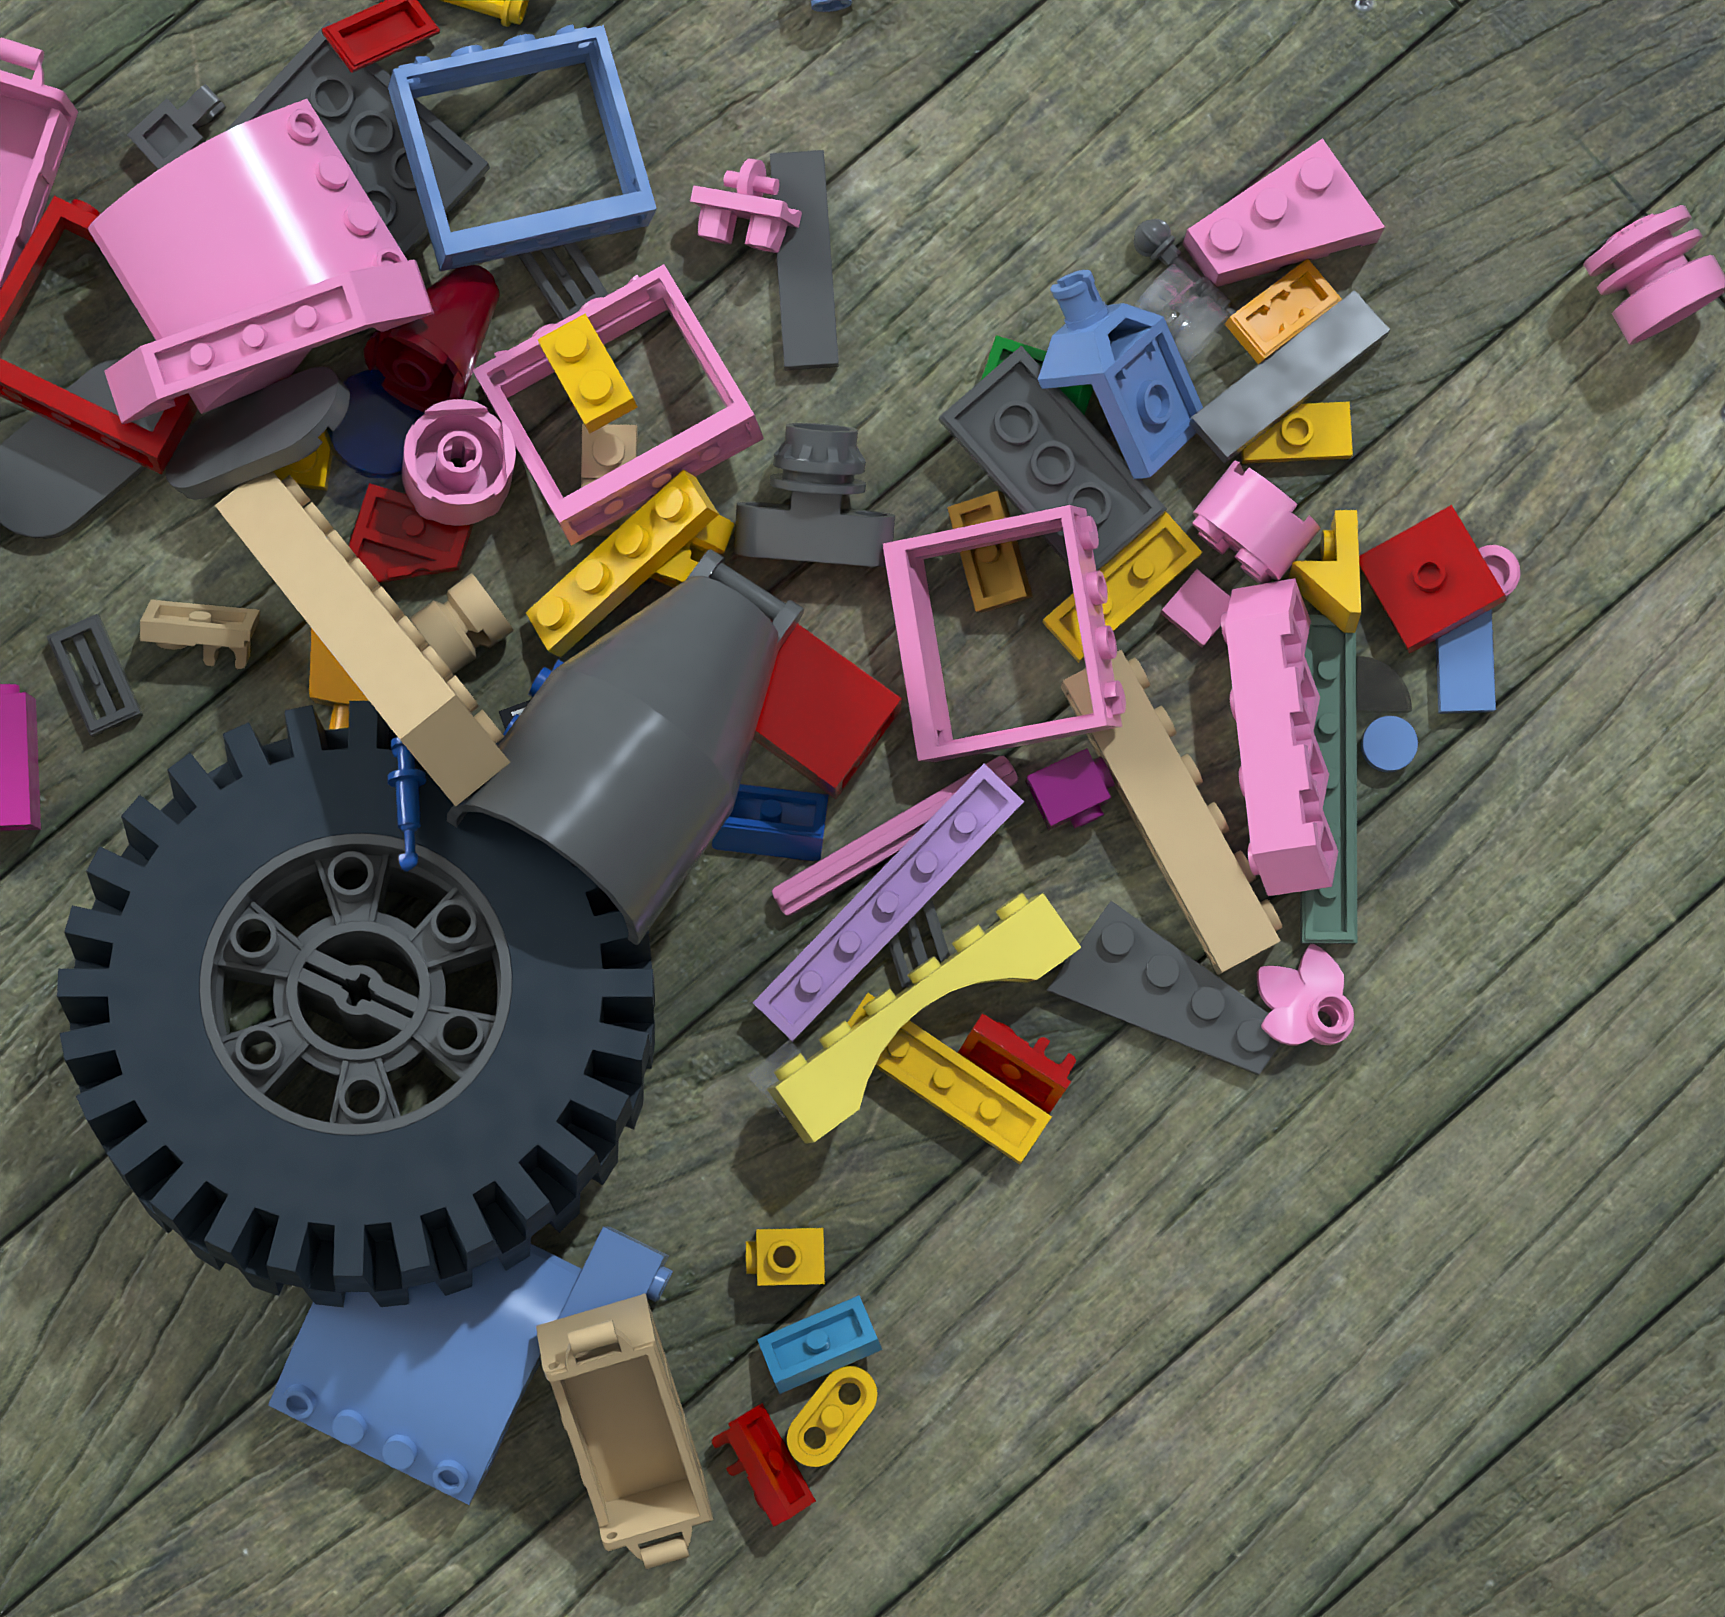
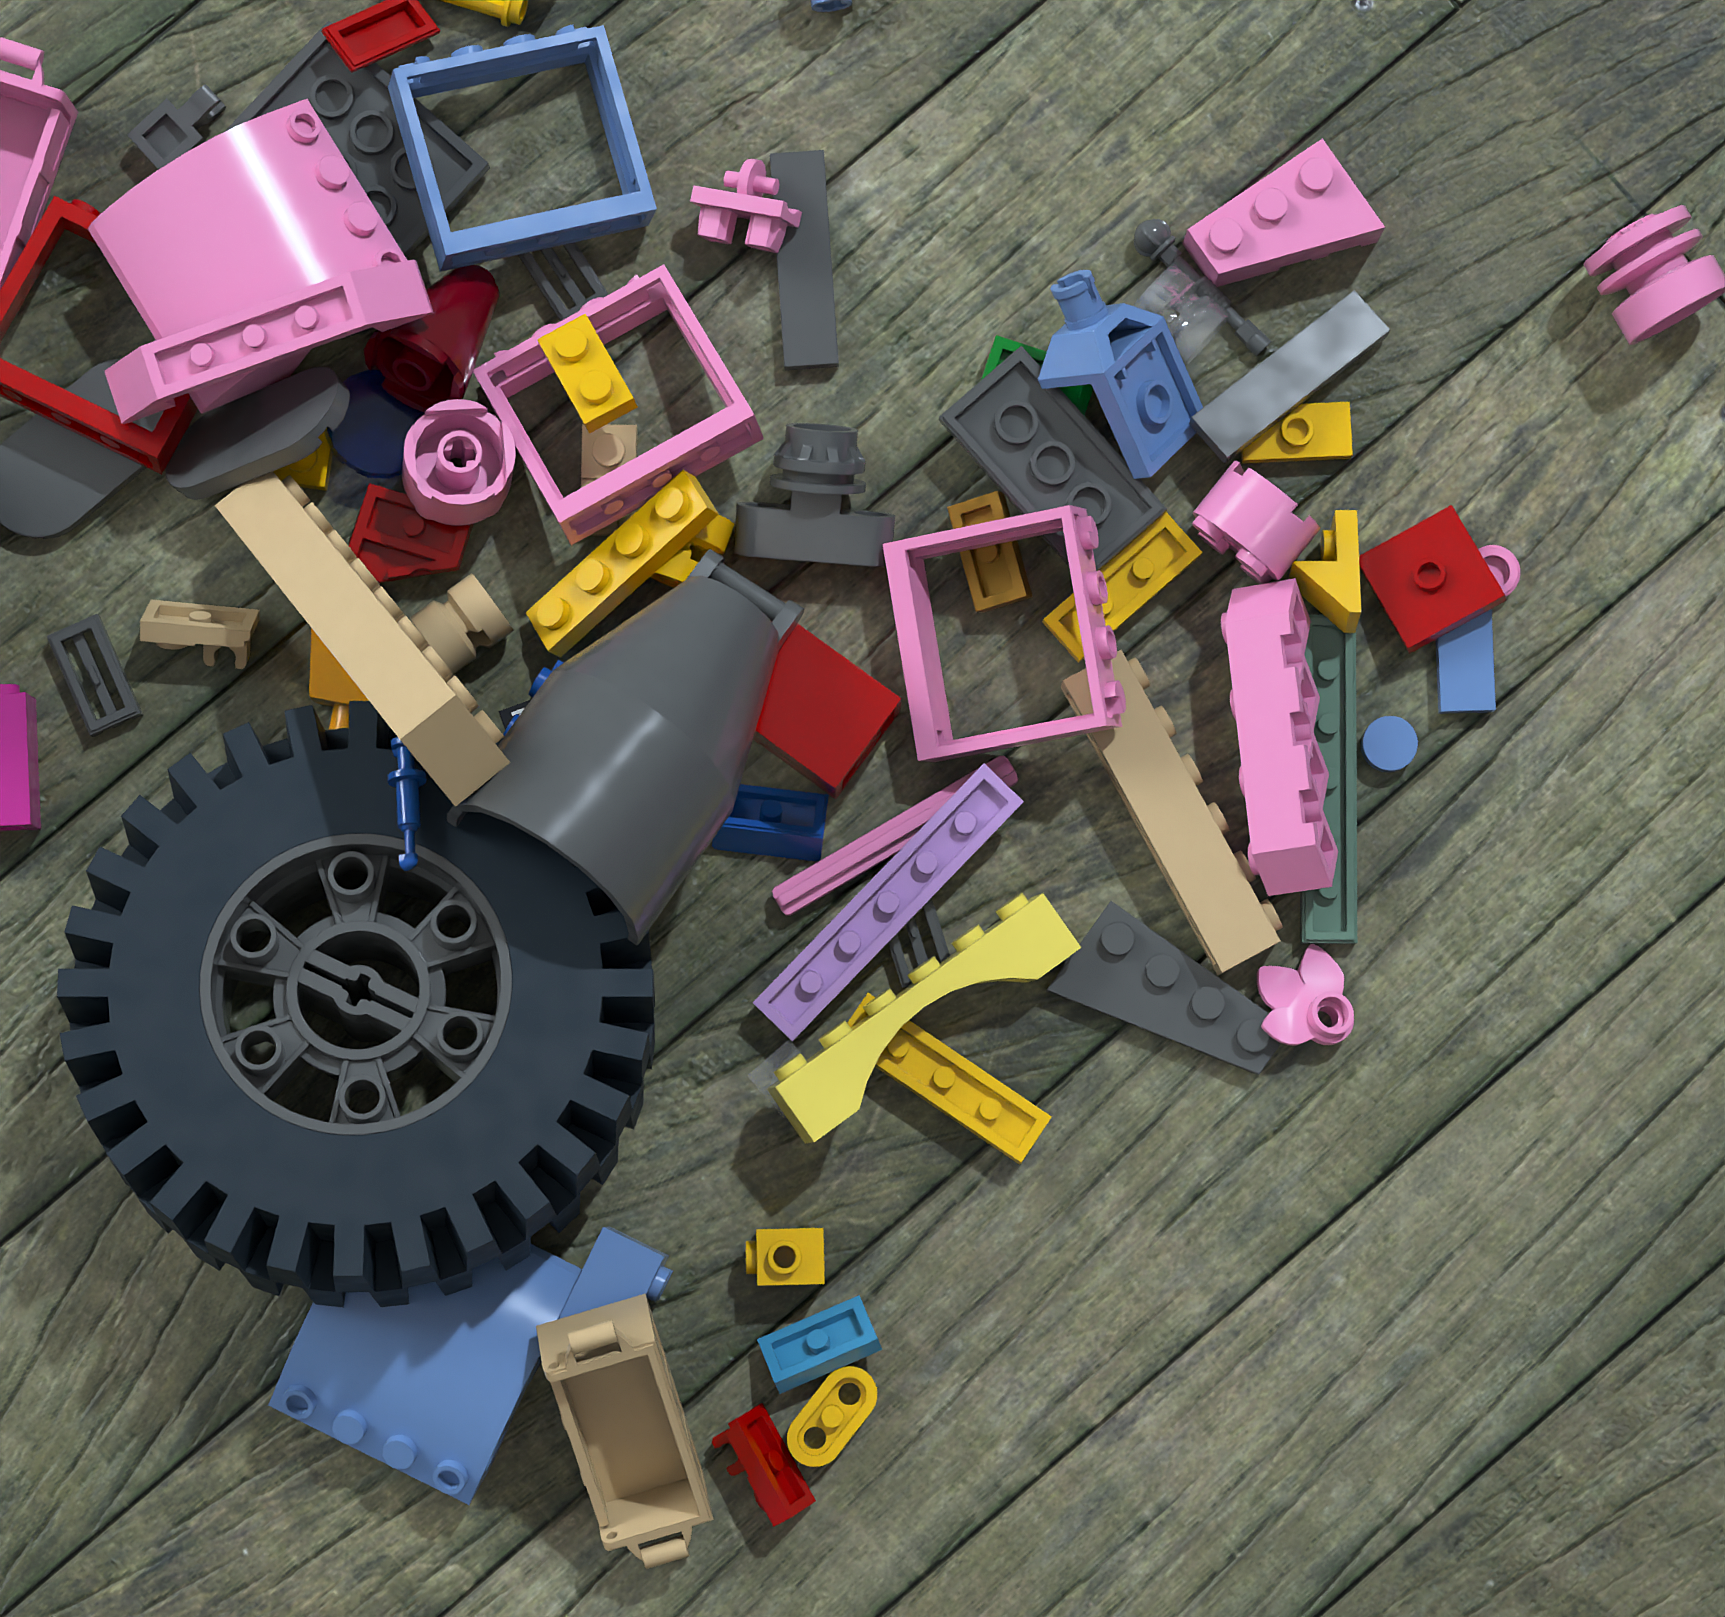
red plate [957,1013,1076,1114] -> none
magenta brick [1025,748,1115,831] -> none
bright pink tile [1160,569,1230,648] -> none
light orange plate [1225,258,1342,365] -> none
clear smoke tile [1356,656,1412,713] -> none

